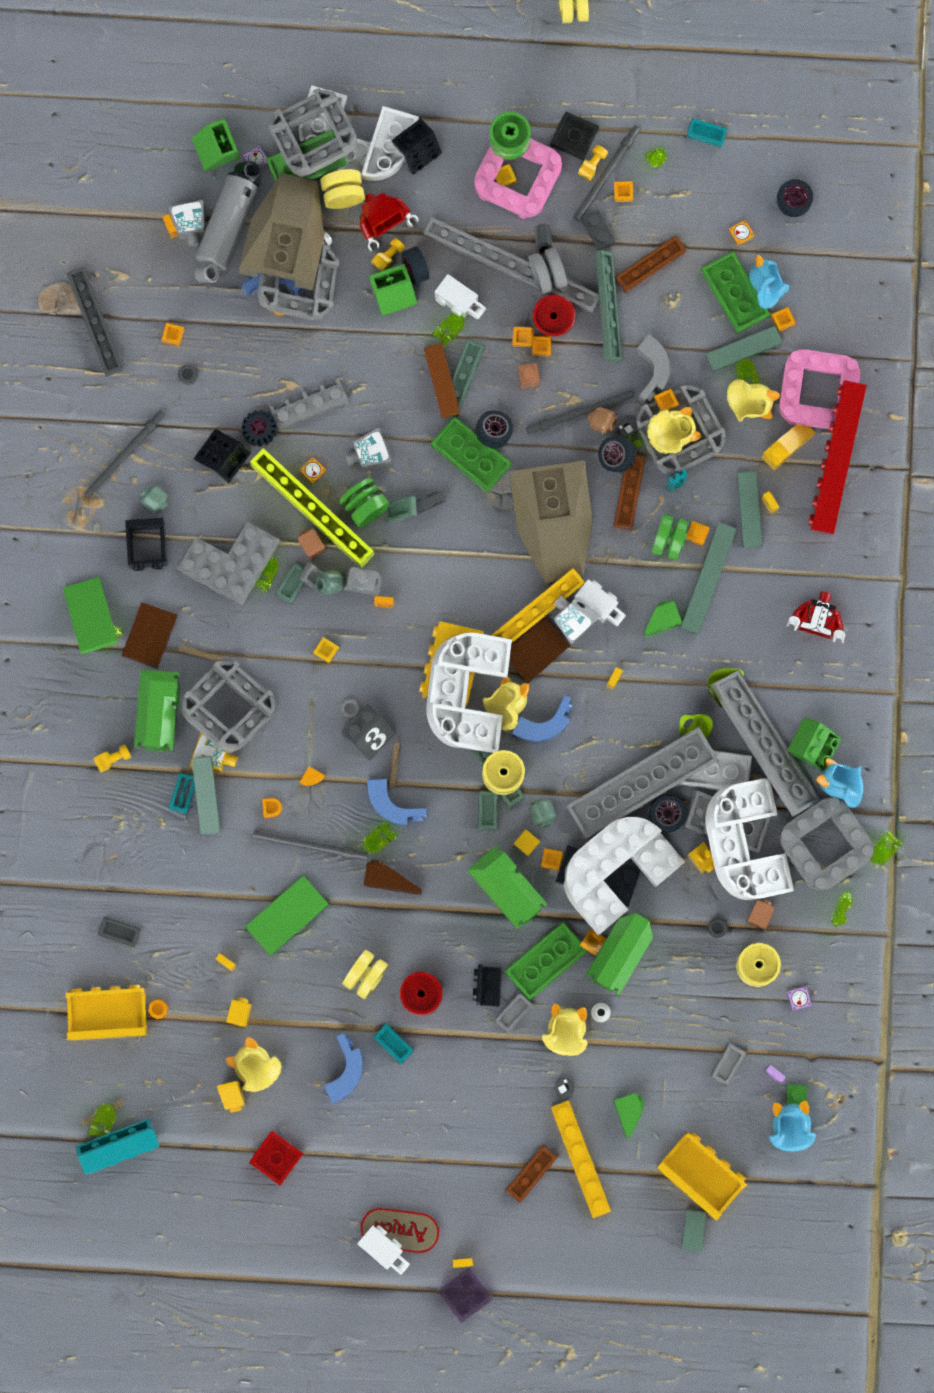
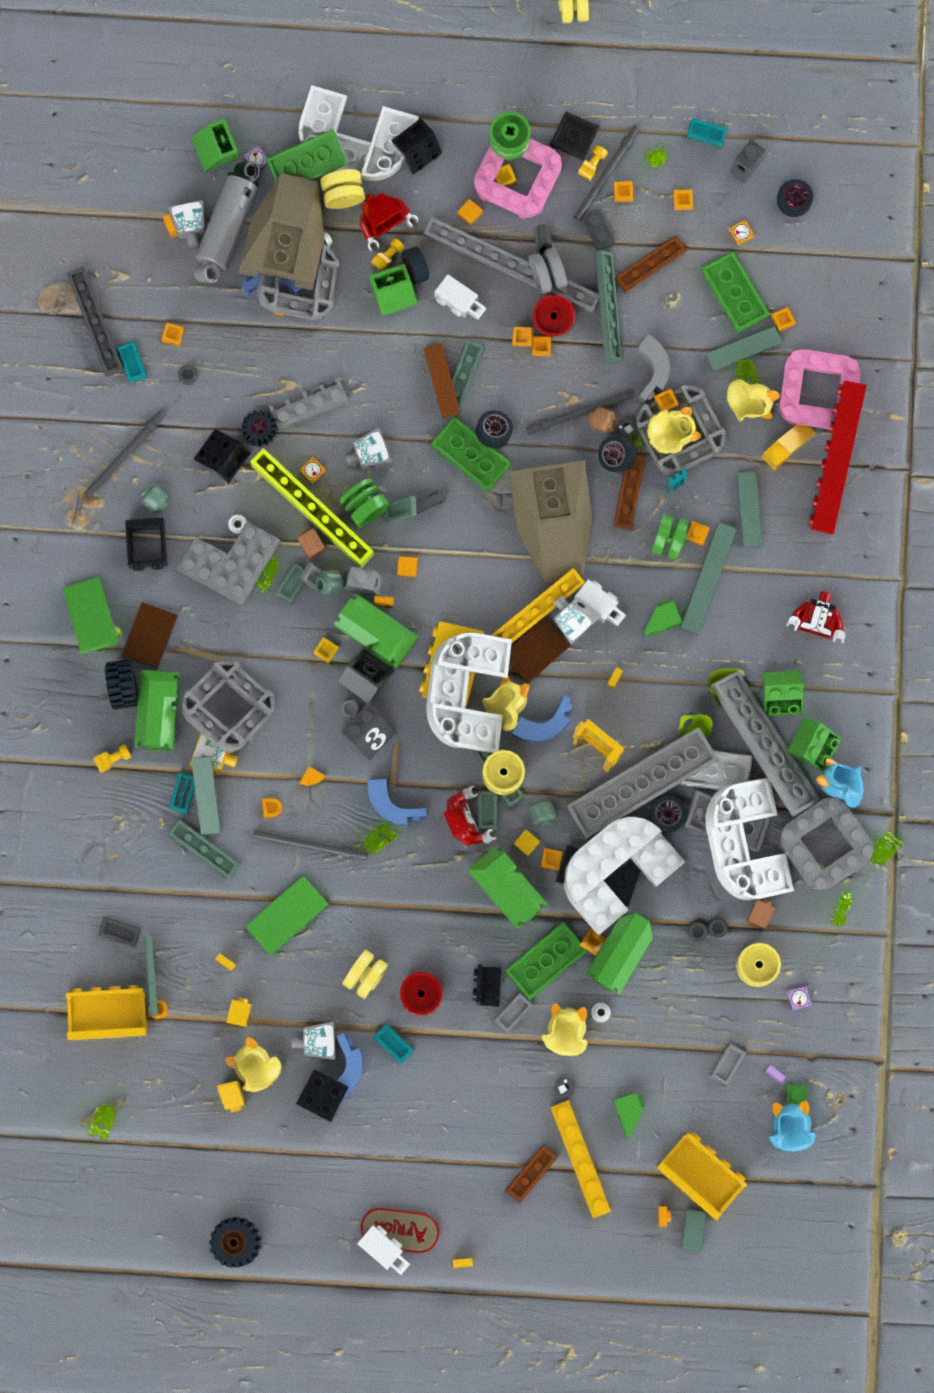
teal brick [75,1118,160,1175] -> none
red plate [249,1131,303,1186] -> none
light grey plate [269,88,357,177] -> none
reddish brown slope [364,859,422,895] -> none
clear neon green plate [432,313,465,346] -> none
clear purple plate [438,1267,493,1323] -> none
nougat brick [518,363,540,389] -> none
yellow brick [687,842,715,873] -> none
medium azure hair [749,254,790,309] -> none
yellow tile [761,491,779,514] -> none
none -> black wheel [105,659,138,710]
none -> teal tile [117,341,147,384]
none -> sand green tile [144,936,158,1016]
none -> sand green tile [167,819,241,880]
none -> black wheel [209,1217,262,1268]
none -> white plate [228,515,247,534]
none -> torso [292,1022,336,1060]
none -> black bracket [296,1070,348,1123]
none -> bright green brick [334,593,419,670]
none -> dark grey slope [338,649,395,703]
none -> light orange tile [397,556,418,578]
none -> red torso [443,786,496,846]
none -> light orange tile [457,199,483,226]
none -> yellow panel [573,719,624,773]
none -> light orange plate [658,1206,671,1227]
none -> light orange plate [673,189,693,210]
none -> dark grey tile [688,922,708,942]
none -> dark grey torso [730,139,766,183]
none -> bright green slope [762,670,804,717]

